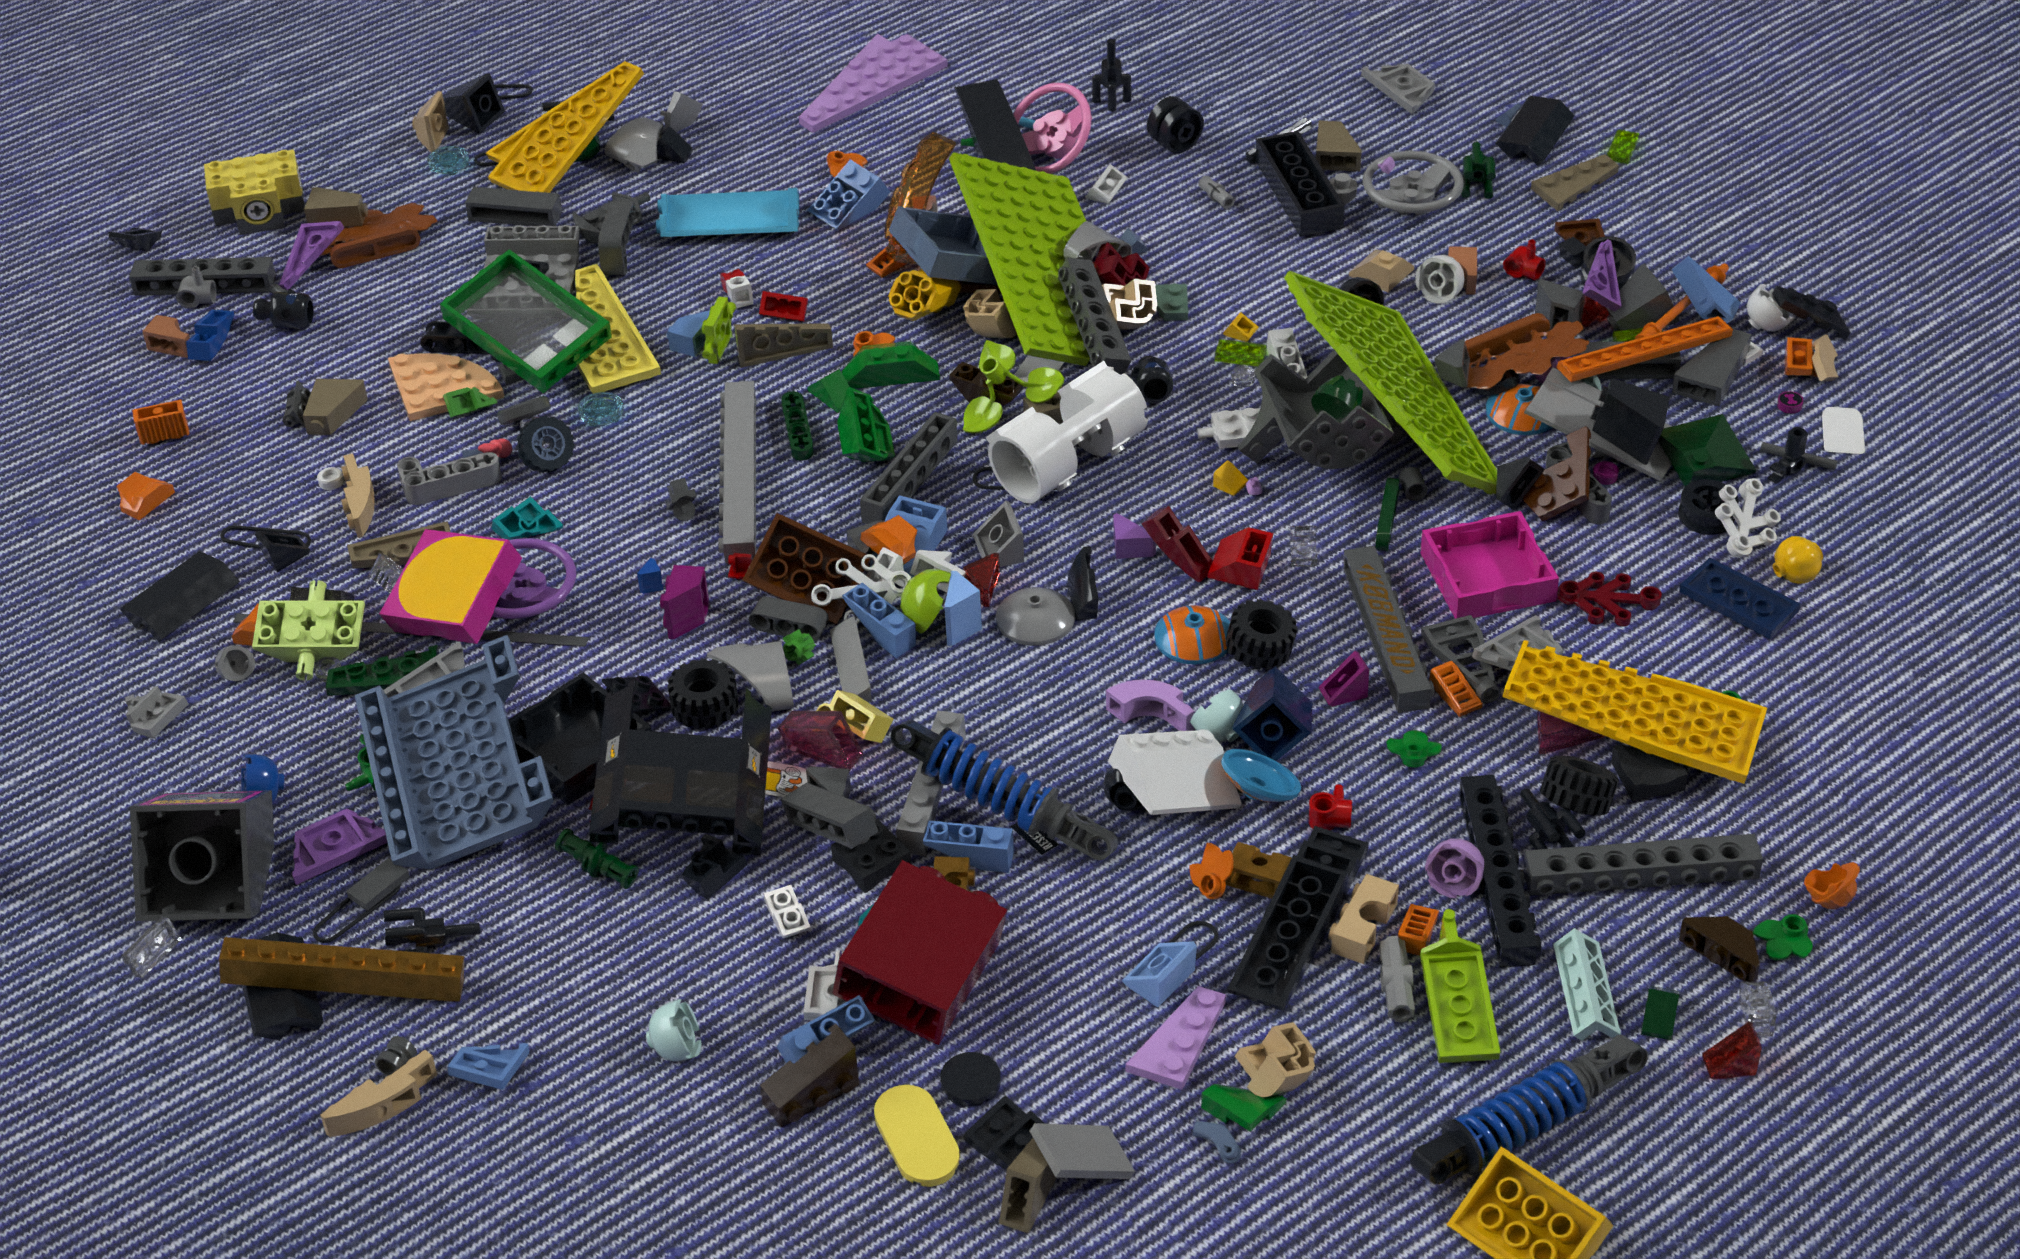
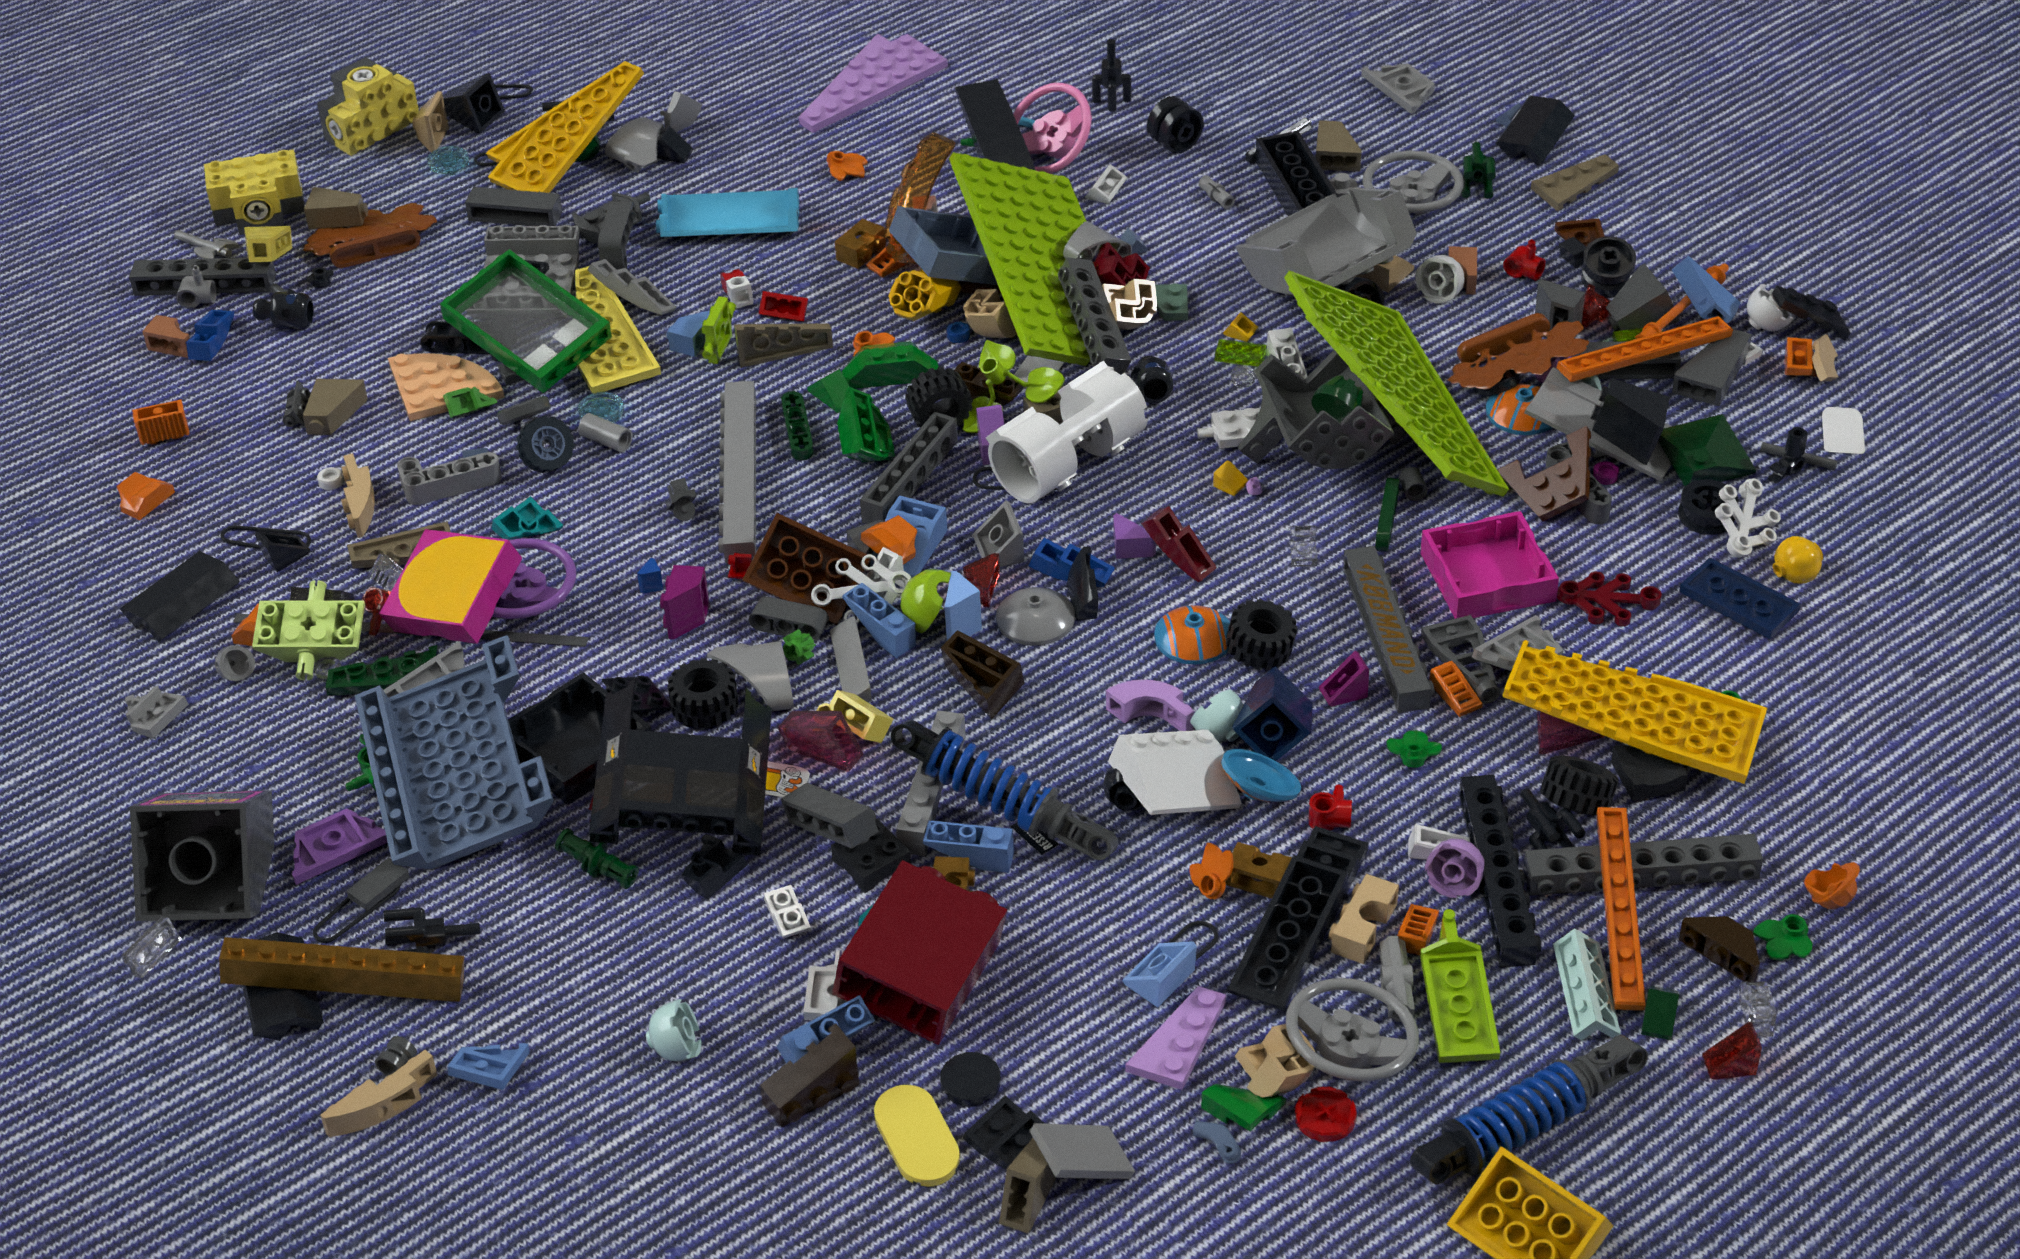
black slope [109,227,162,252] -> none
blue cylinder [241,754,284,803] -> none
medium lavender wing [279,221,344,290] -> none
coral bar [478,438,512,458] -> none
dark grey slope [806,766,851,799] -> none
medium blue slope [807,160,891,231] -> none
white slope [910,550,966,593] -> none
red slope [1207,527,1274,590] -> none
lavender rock [1378,156,1395,174] -> none
dark grey slope [1434,340,1470,388] -> none
black slope [1496,457,1545,510] -> none
medium lavender wing [1583,239,1622,311] -> none
clear neon green tile [1607,129,1640,164] -> none
magenta tile [1777,391,1803,414] -> none
none -> light grey piece [174,230,239,259]
none -> light yellow slope [244,226,293,262]
none -> black plate [306,267,334,288]
none -> light yellow piece [317,57,419,156]
none -> clear red piece [362,587,391,636]
none -> light grey pin [578,413,633,452]
none -> light grey slope [587,259,677,315]
none -> pearl gold brick [835,219,886,269]
none -> black tyre [905,367,973,427]
none -> dark brown wedge [941,630,1025,720]
none -> blue tile [946,322,970,343]
none -> medium lavender slope [976,405,1004,465]
none -> blue slope [1028,537,1115,587]
none -> light grey slope [1235,187,1417,296]
none -> light grey piece [1286,978,1419,1081]
none -> red tile [1295,1087,1357,1142]
none -> white slope [1408,824,1470,860]
none -> orange tile [1596,807,1646,1010]

